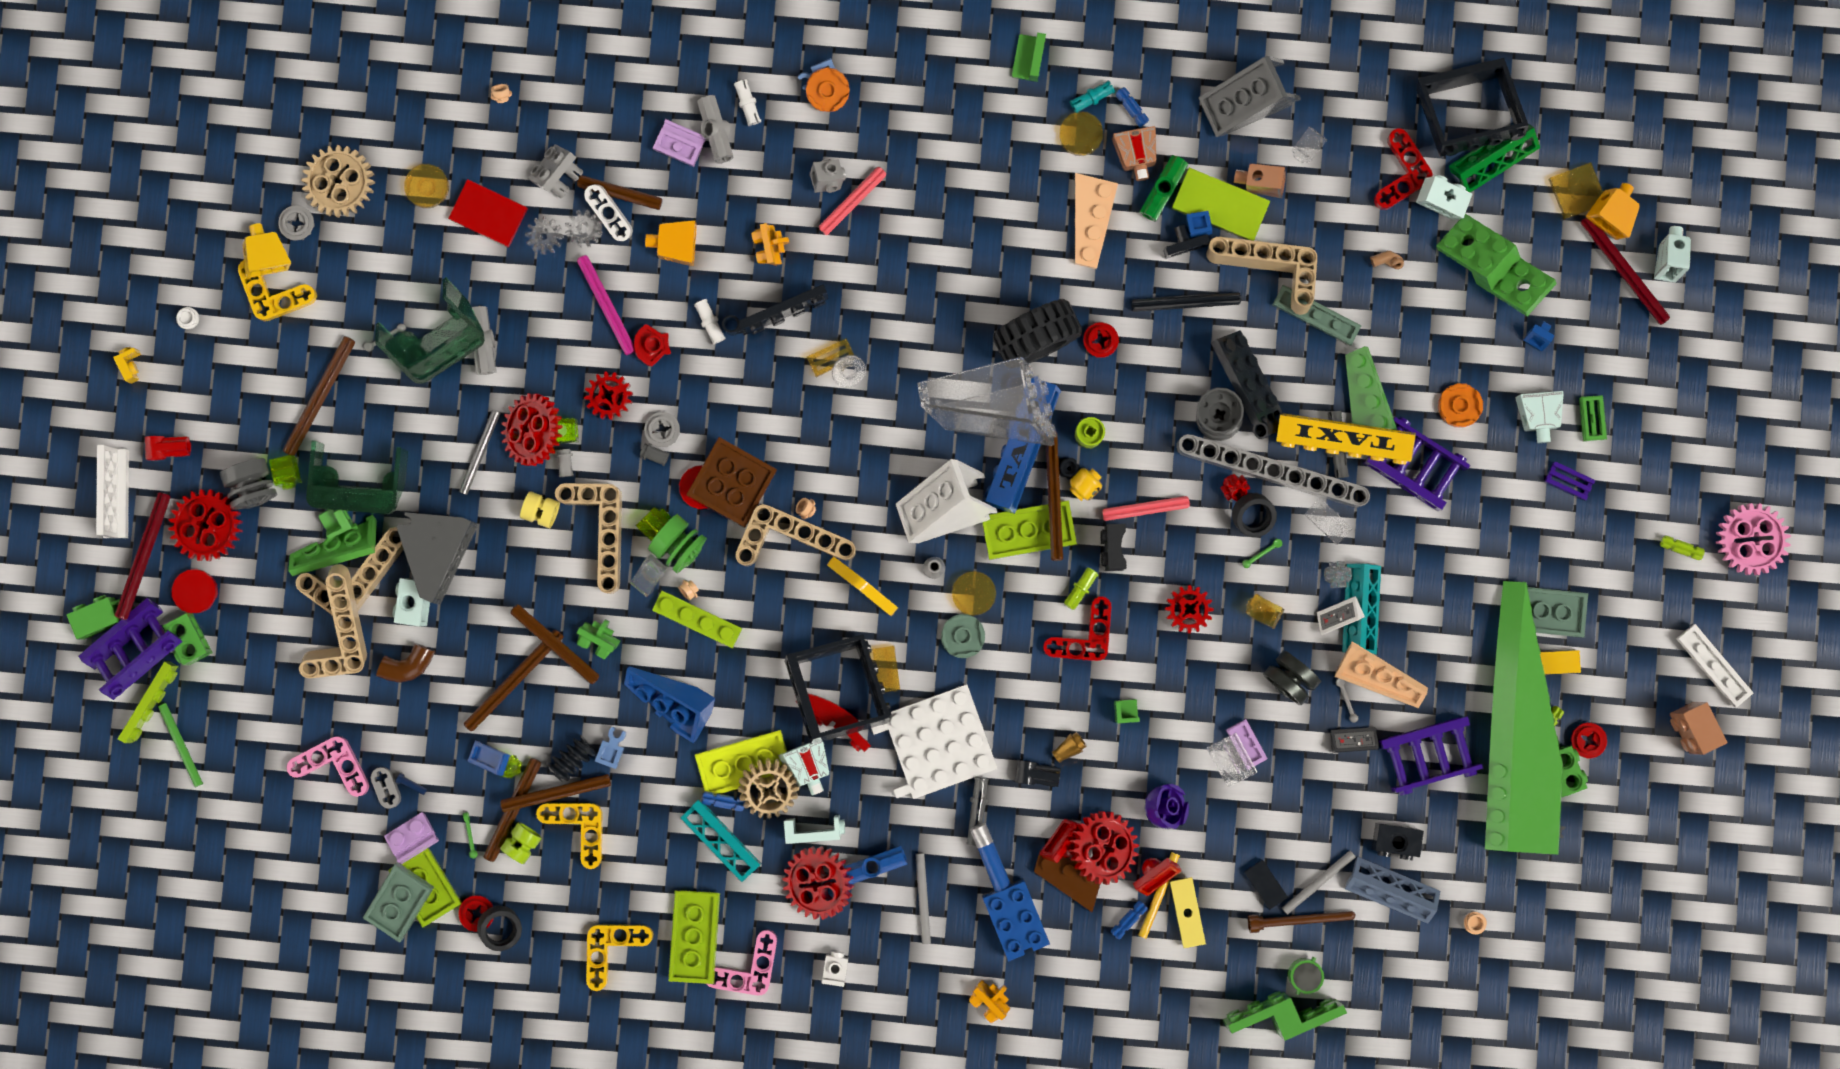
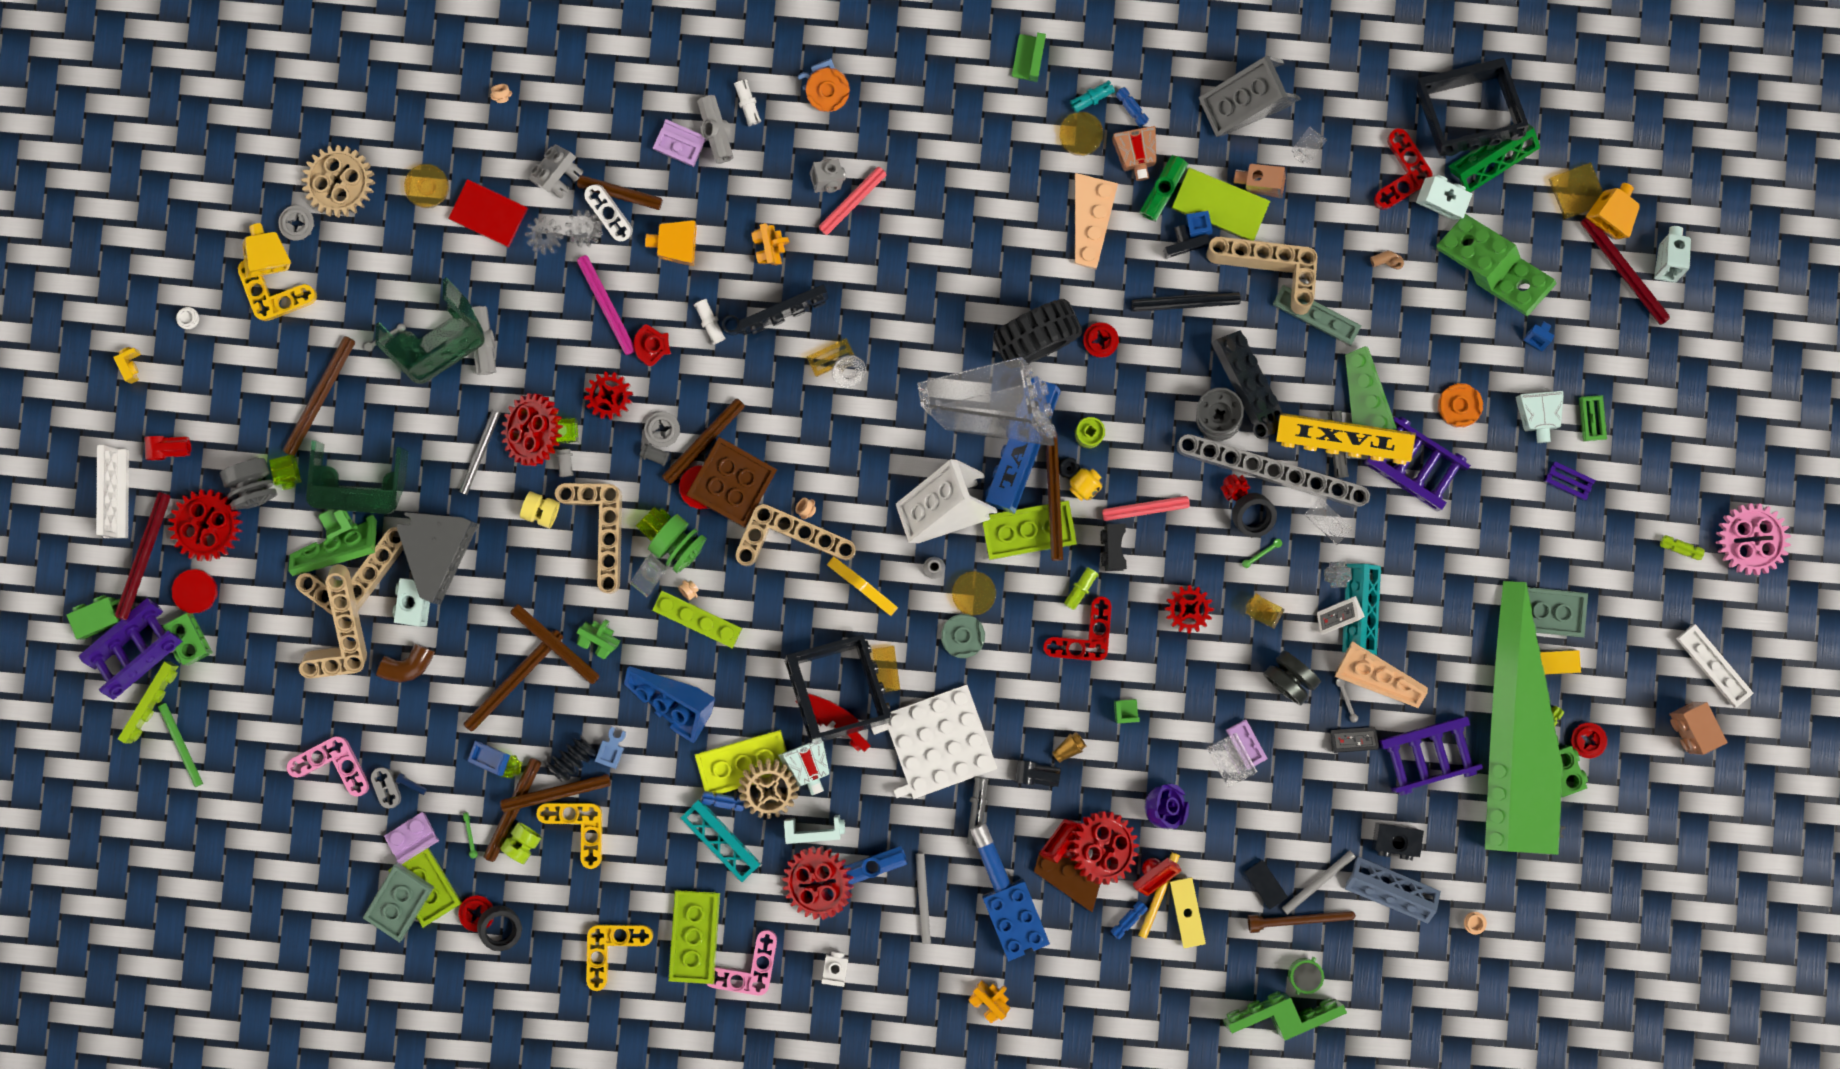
none -> reddish brown axle [662,399,745,484]

